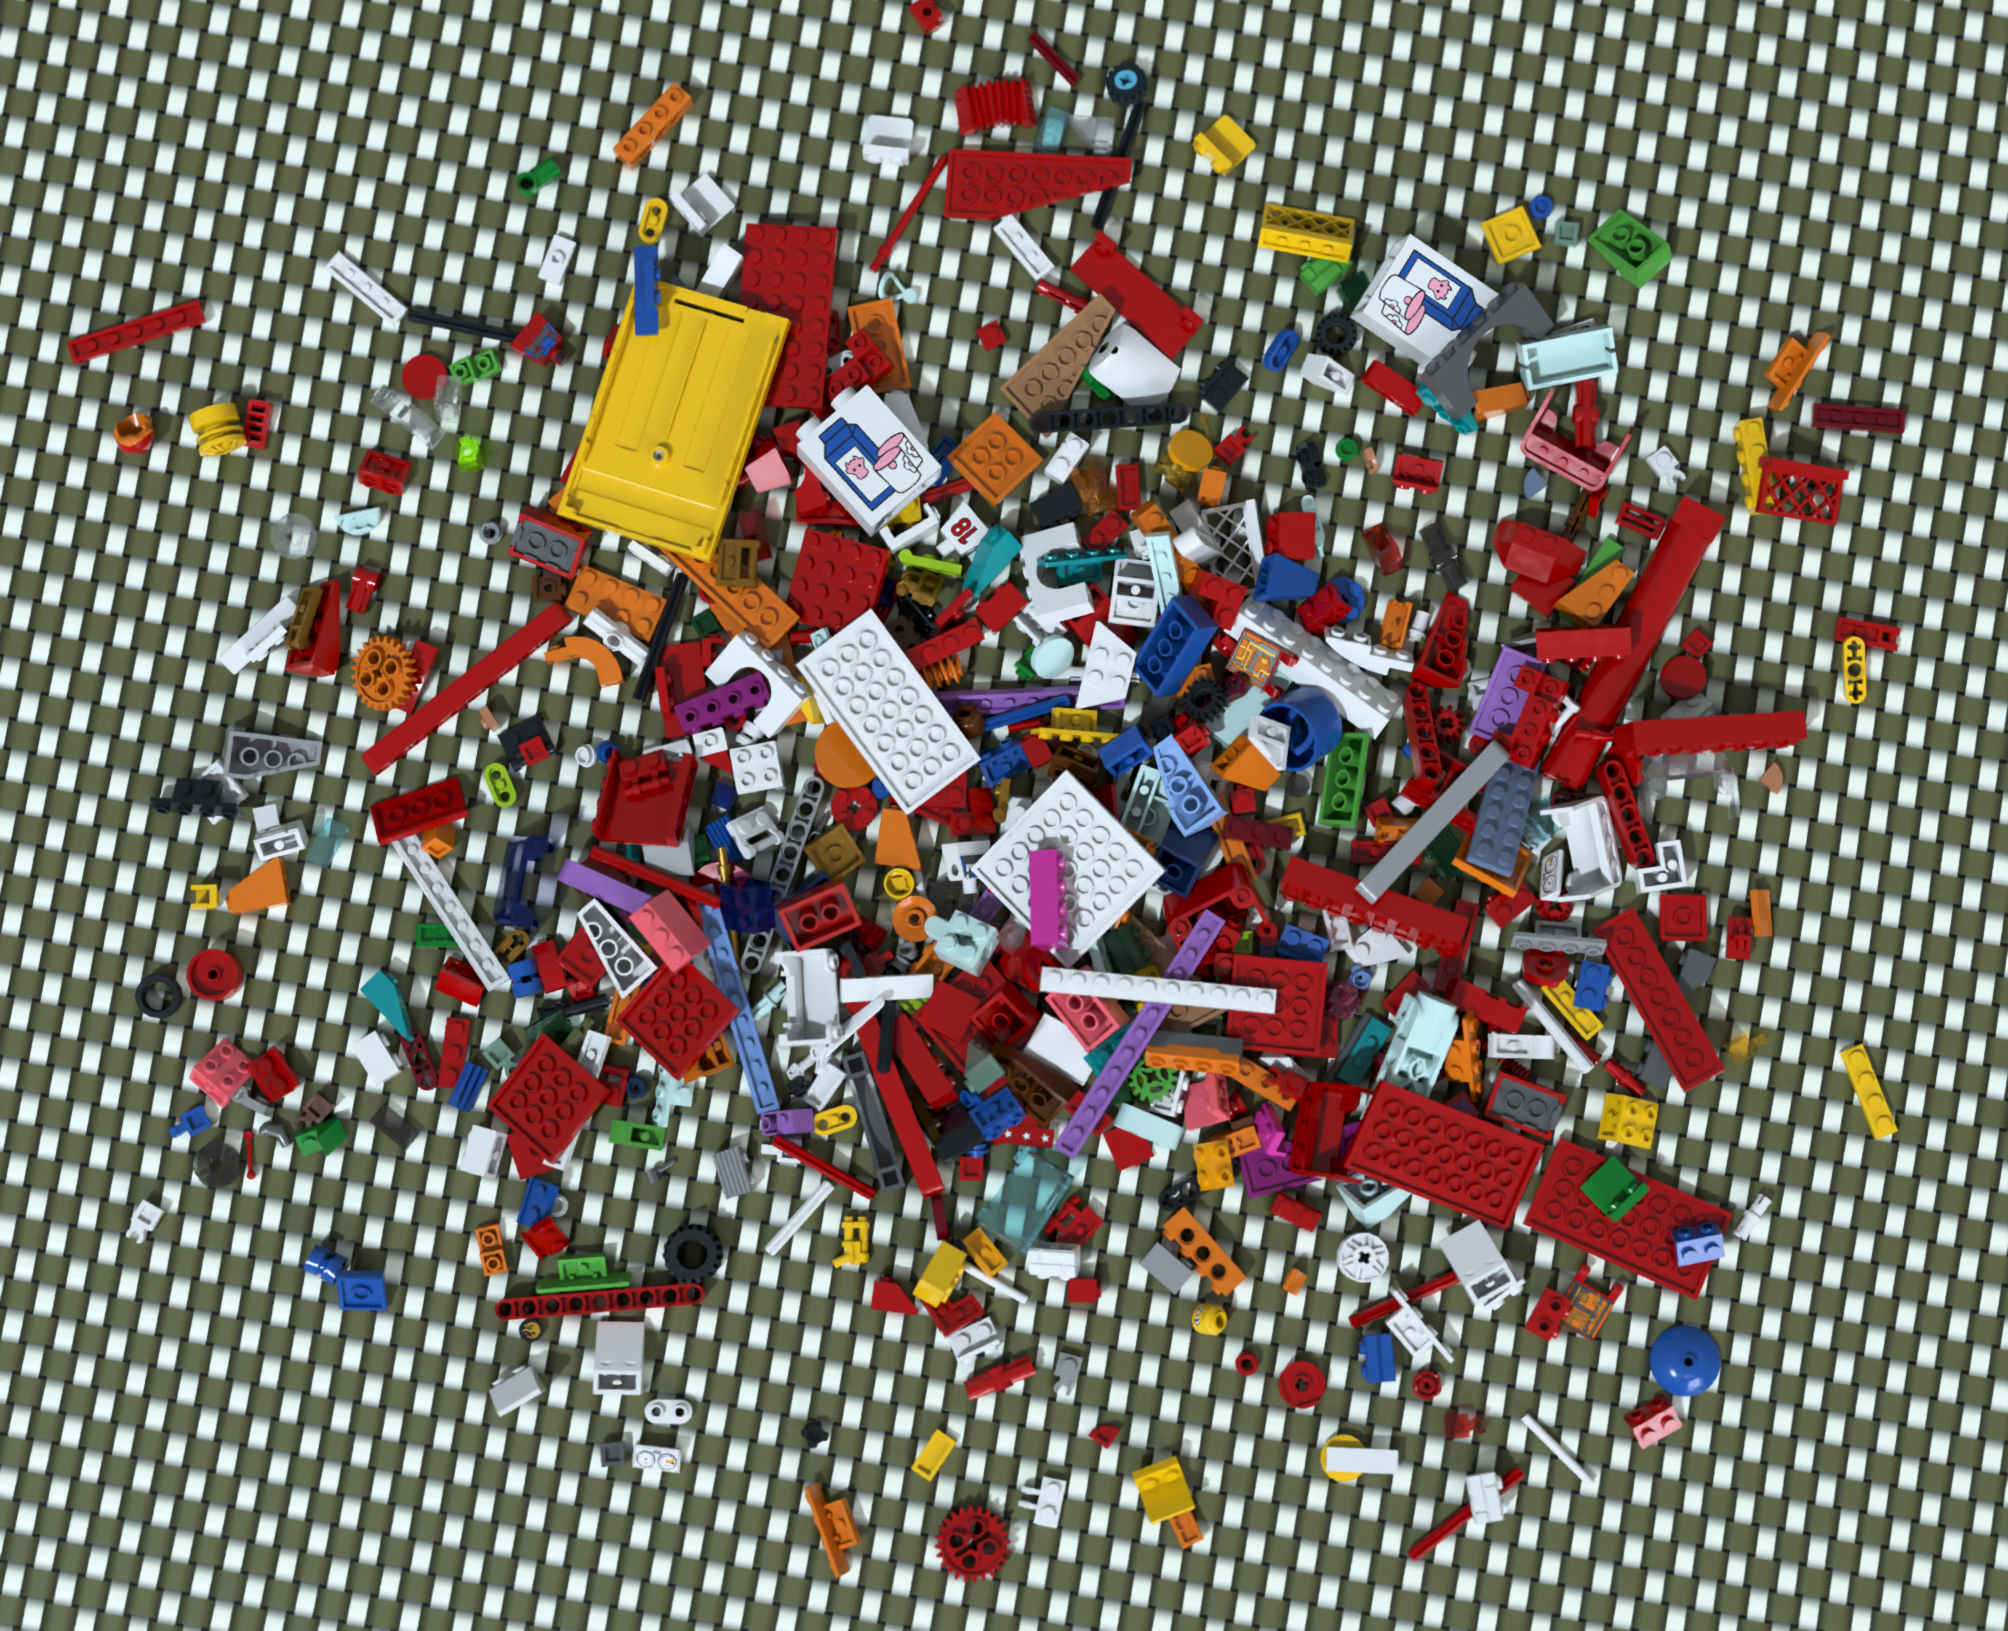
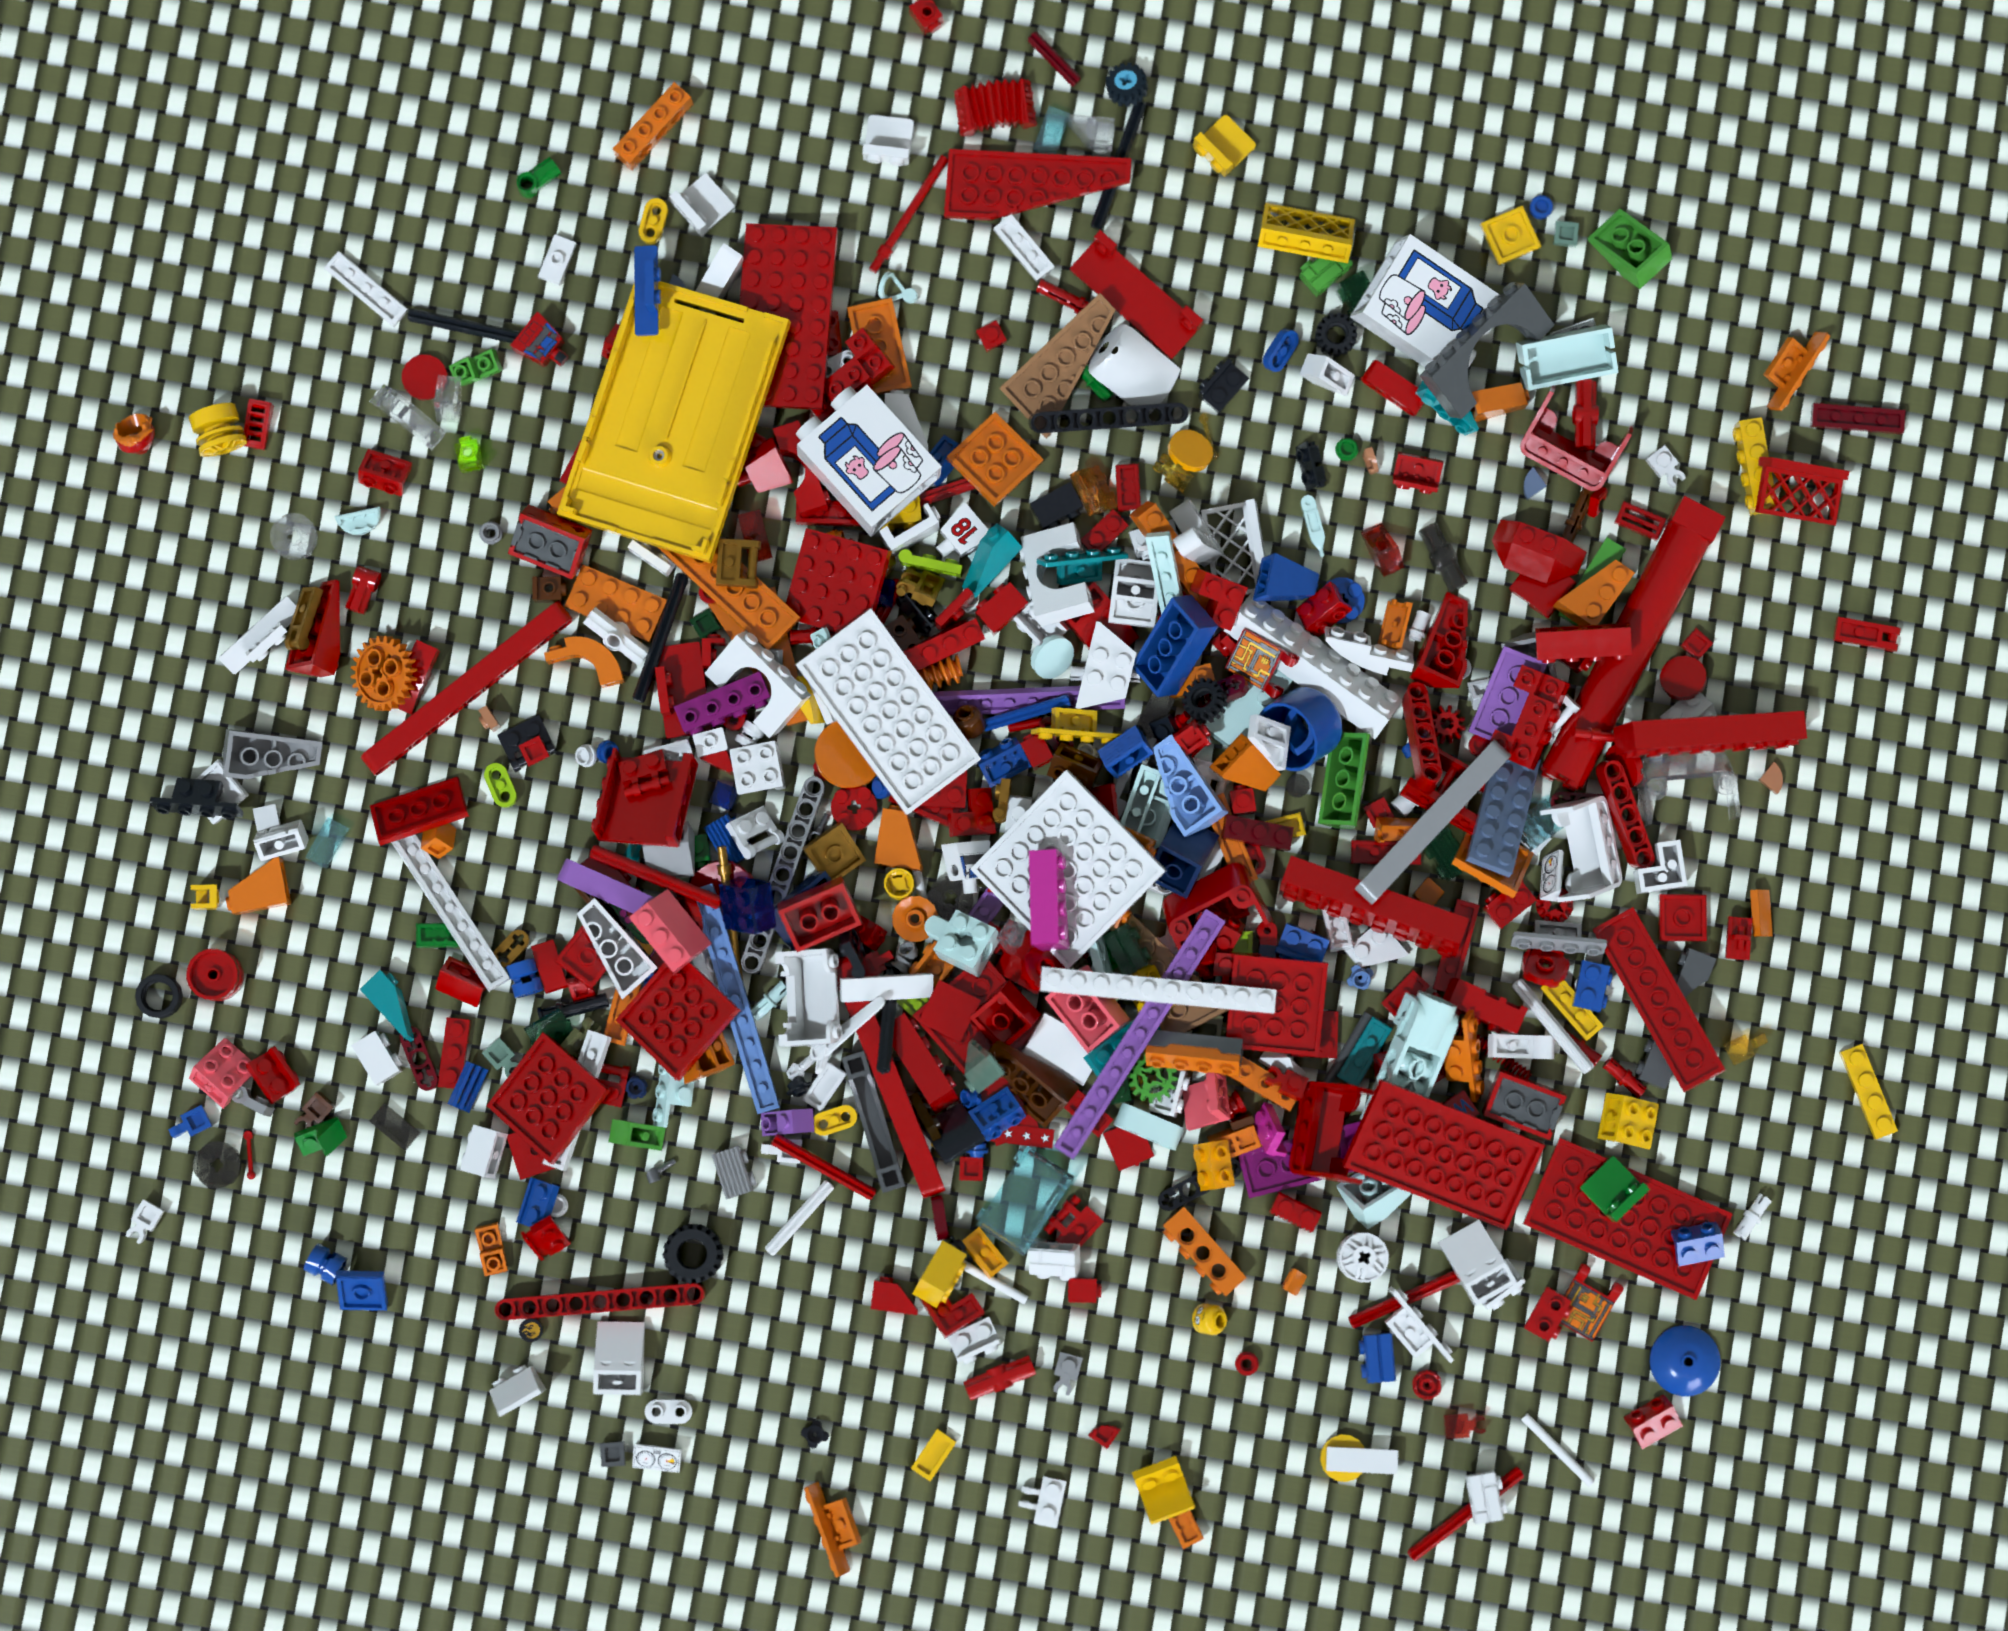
red plate [67,300,207,365] -> none
flat silver arm [259,1121,293,1148] -> none
clear blue windscreen [493,835,556,933] -> none
bright green bracket [536,1252,631,1295] -> none
yellow piece [832,1217,870,1268] -> none
red gear [934,1505,1011,1583] -> none
green bracket [1014,645,1038,681] -> none
white brick [1044,432,1089,486] -> none
light grey brick [1139,1242,1193,1294] -> none
orange brick [1196,466,1227,507] -> none
red plate [1213,426,1254,467] -> none
red slope [1265,512,1316,563] -> none
red plate [1278,1361,1326,1409] -> none
clear pink gear [1324,980,1360,1021] -> none
yellow beam [1842,636,1866,704] -> none

